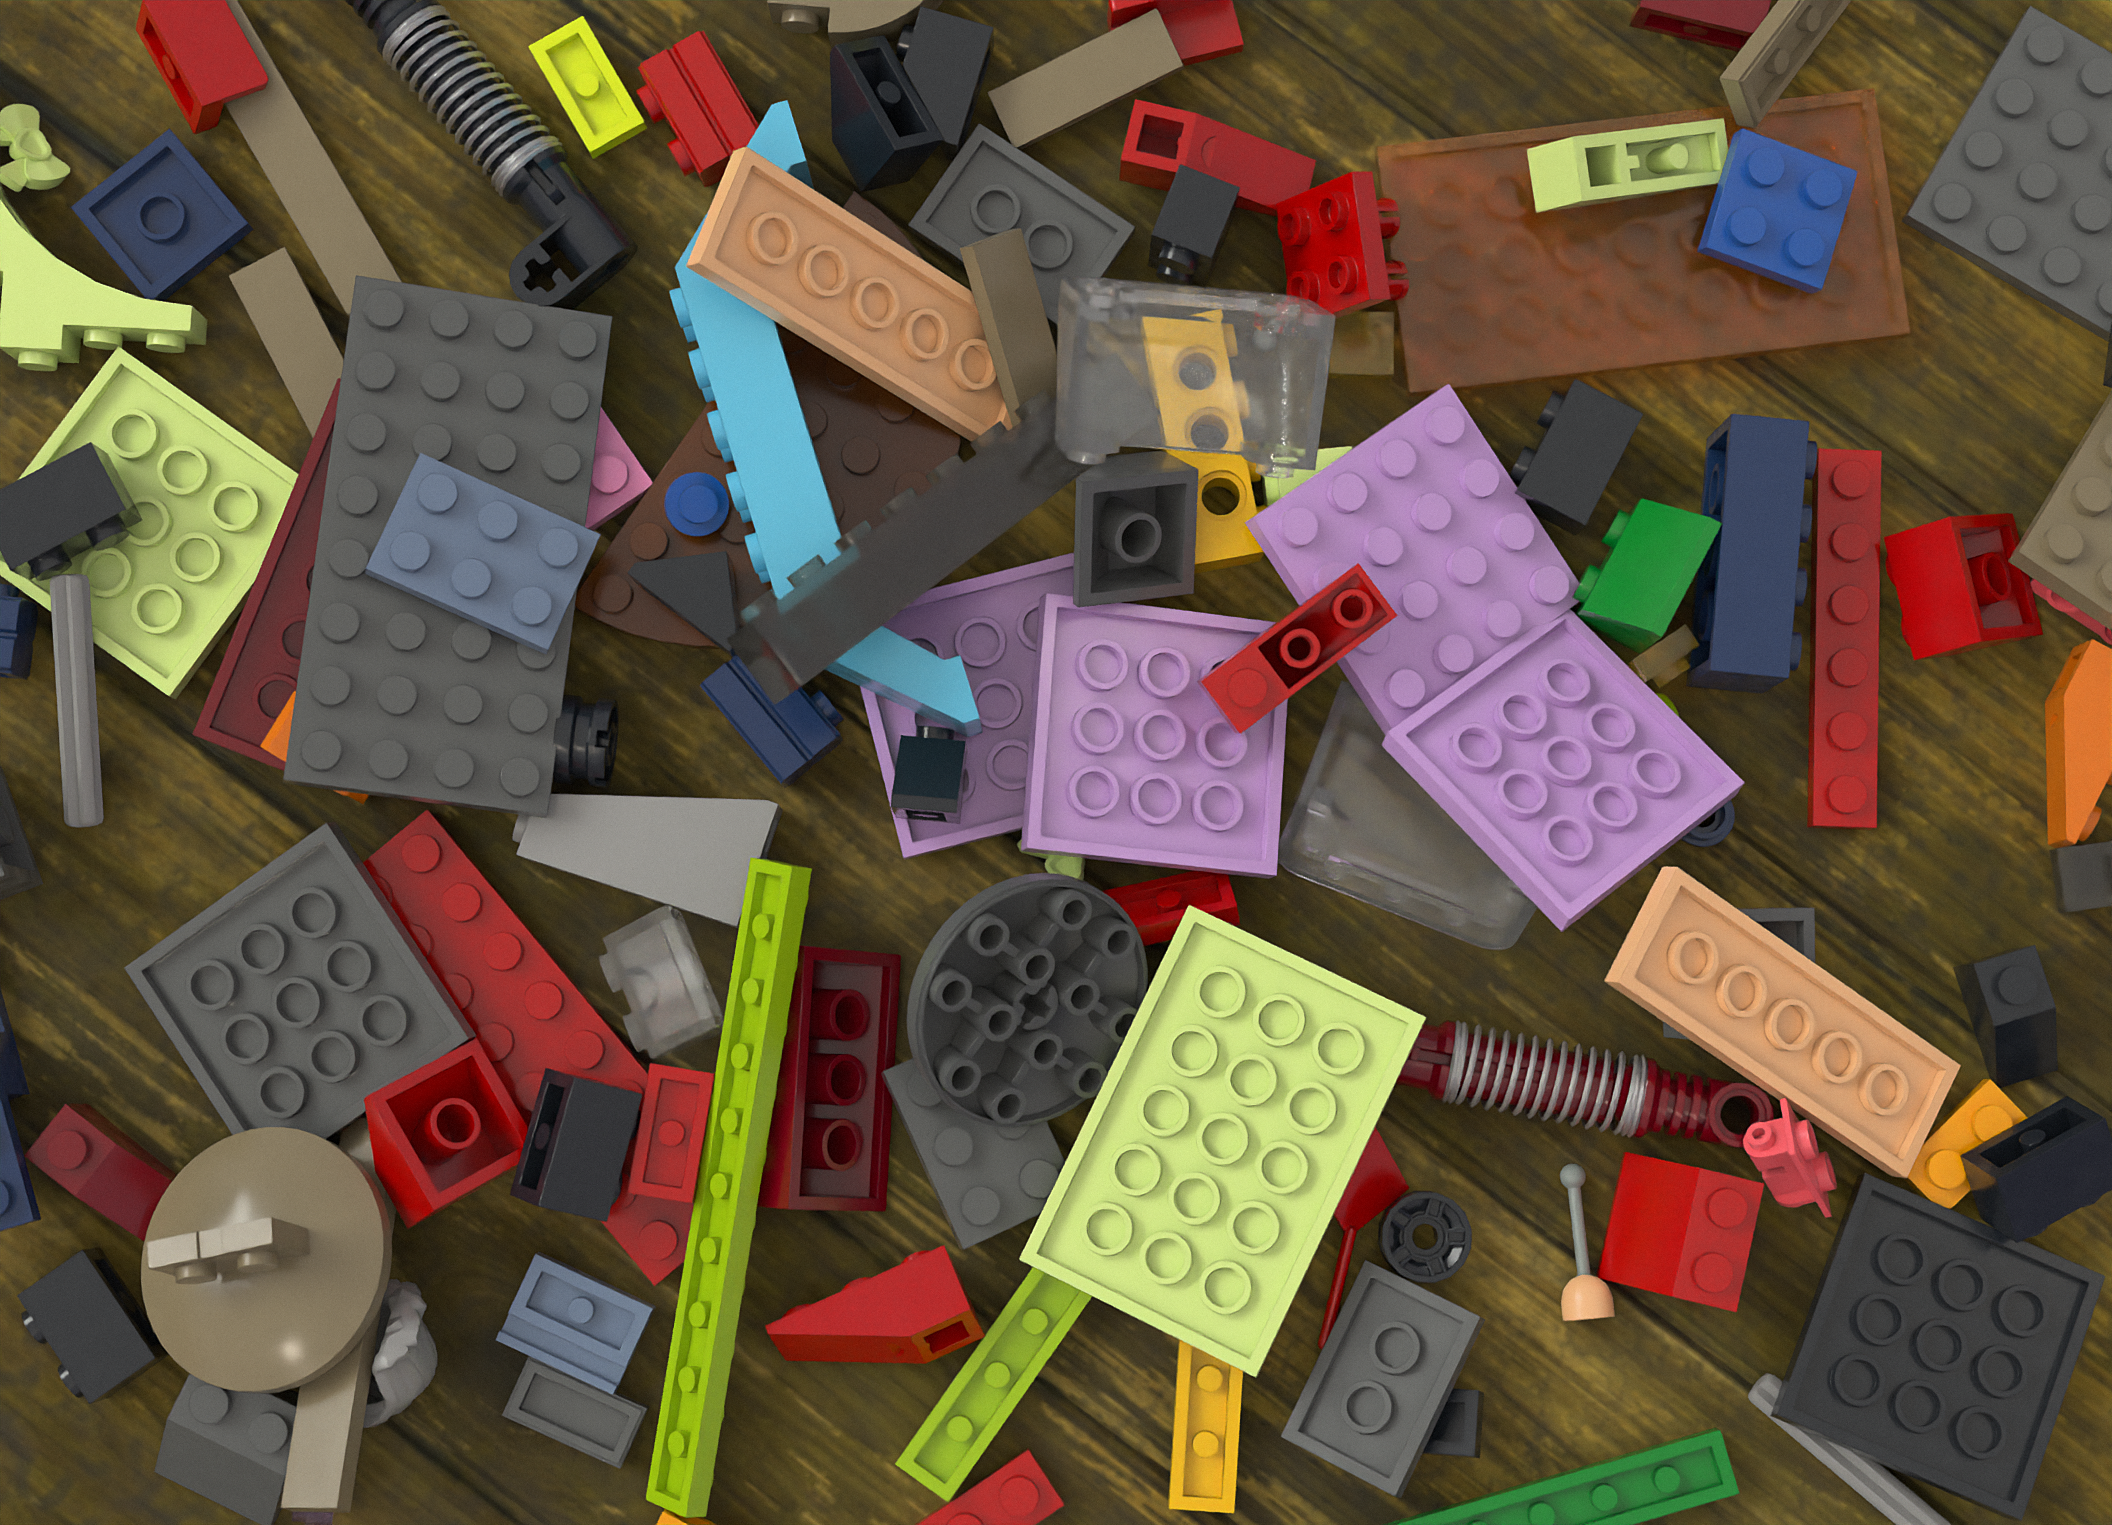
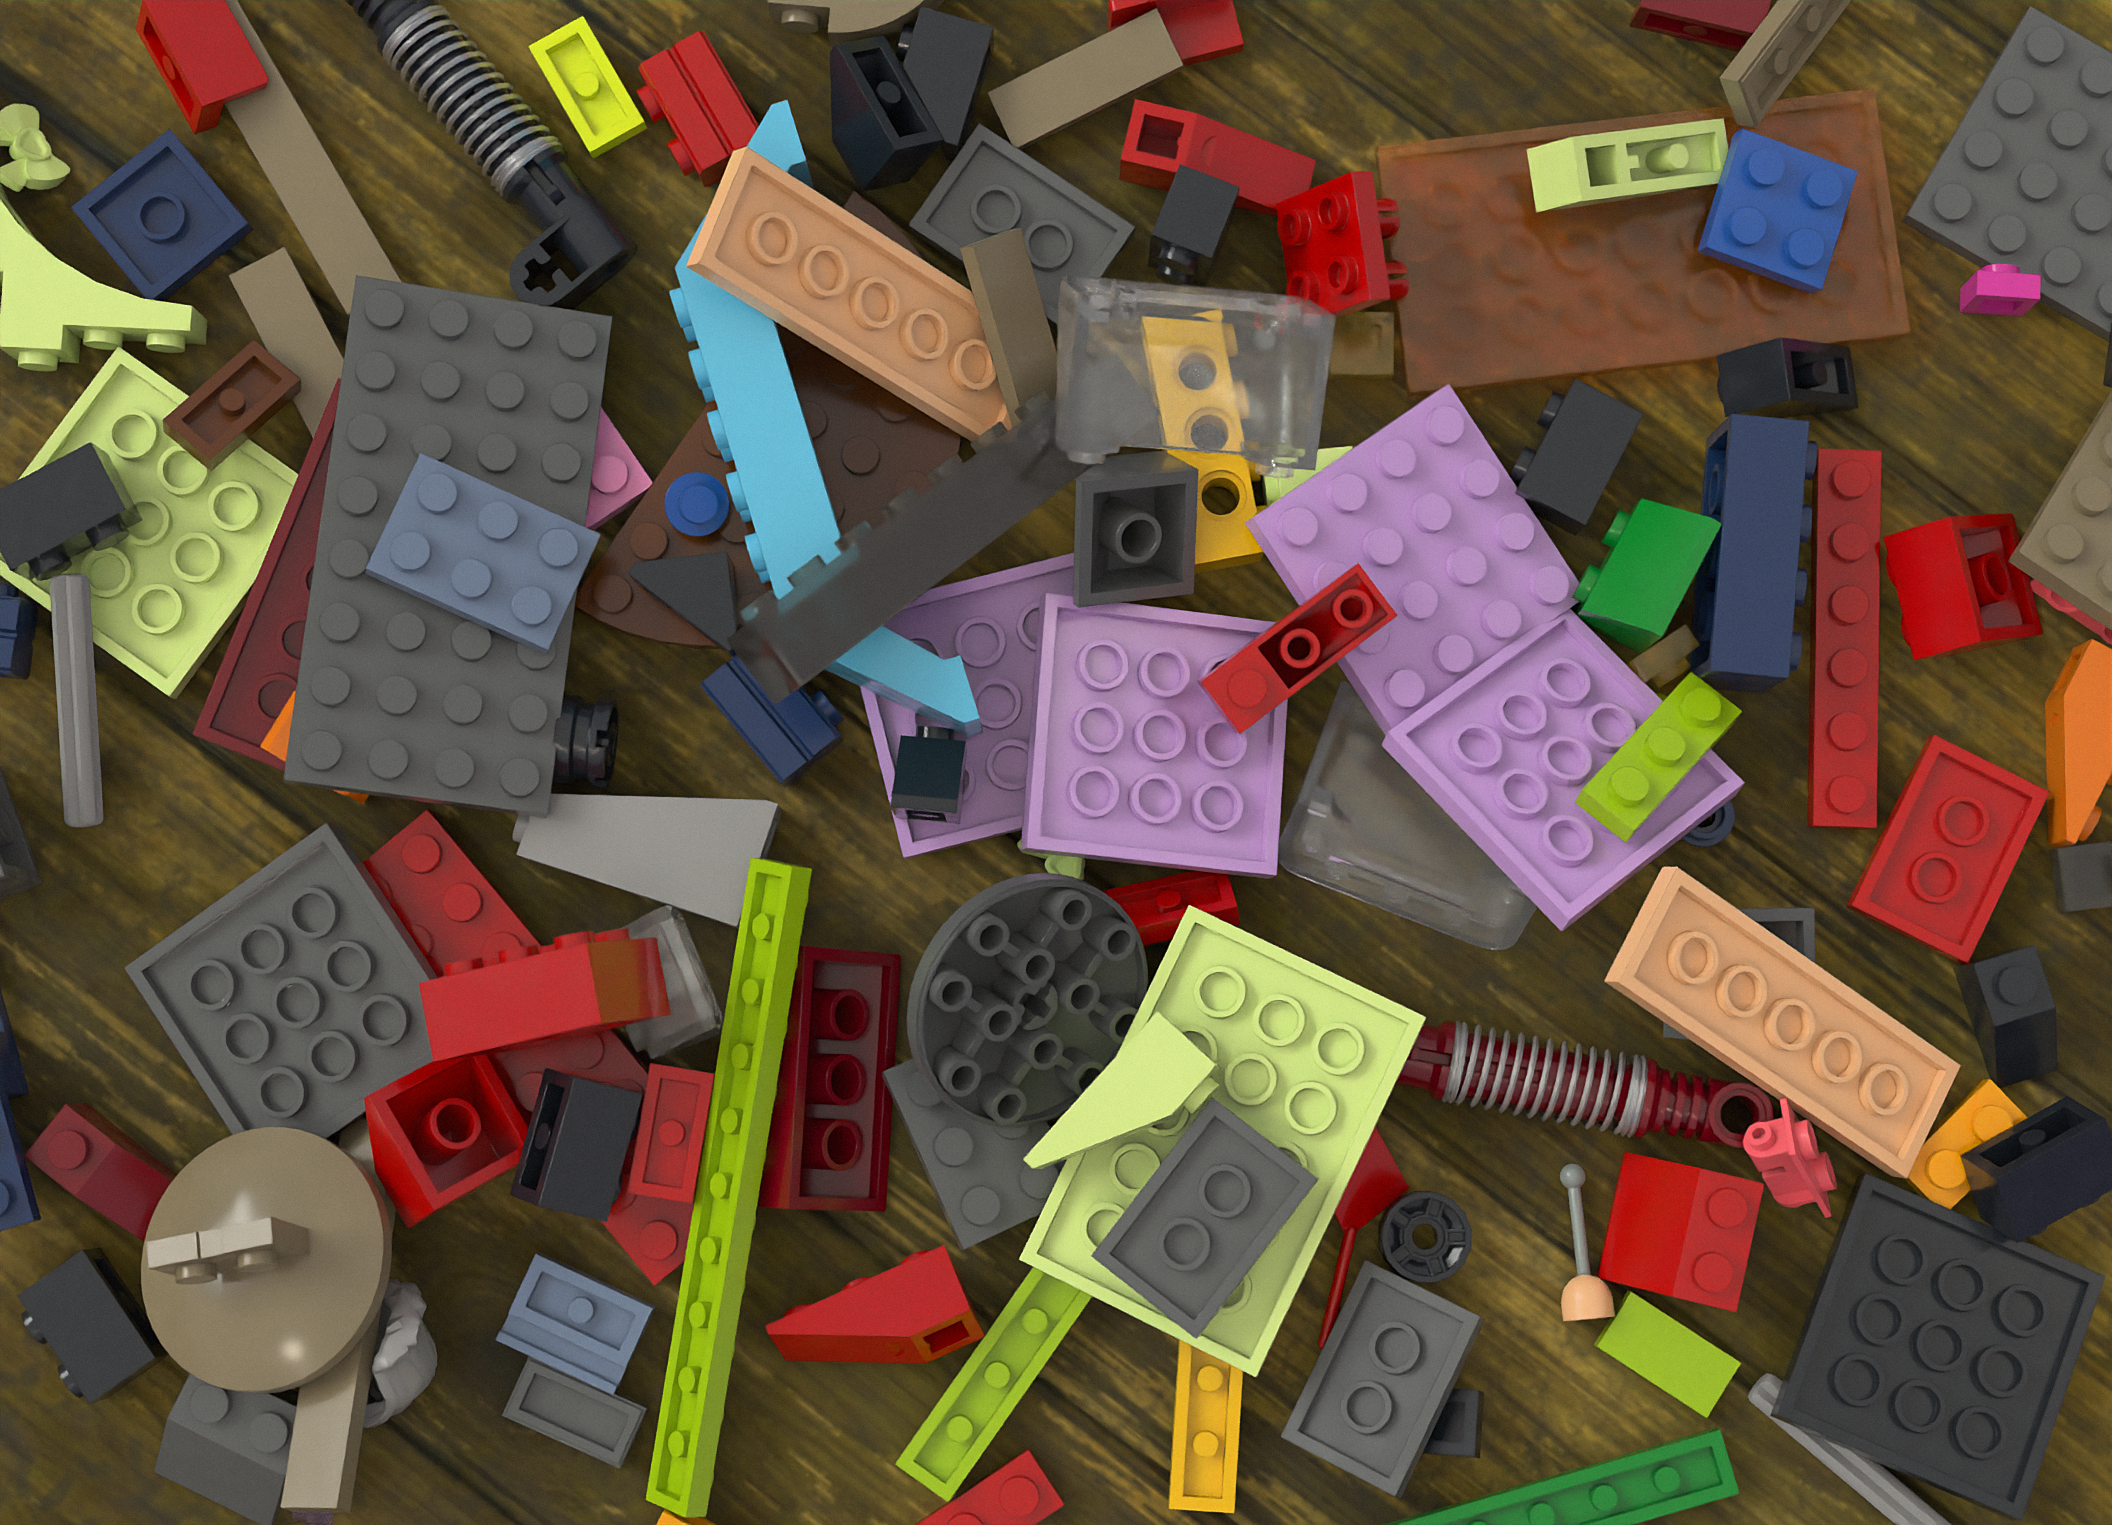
none -> reddish brown plate [163,339,301,472]
none -> red brick [419,928,671,1062]
none -> yellowish green slope [1023,1011,1221,1169]
none -> dark grey plate [1091,1097,1319,1339]
none -> lime plate [1575,672,1742,843]
none -> lime tile [1594,1291,1741,1418]
none -> black slope [1717,337,1859,418]
none -> red plate [1846,735,2050,964]
none -> dark pink plate [1960,264,2041,317]

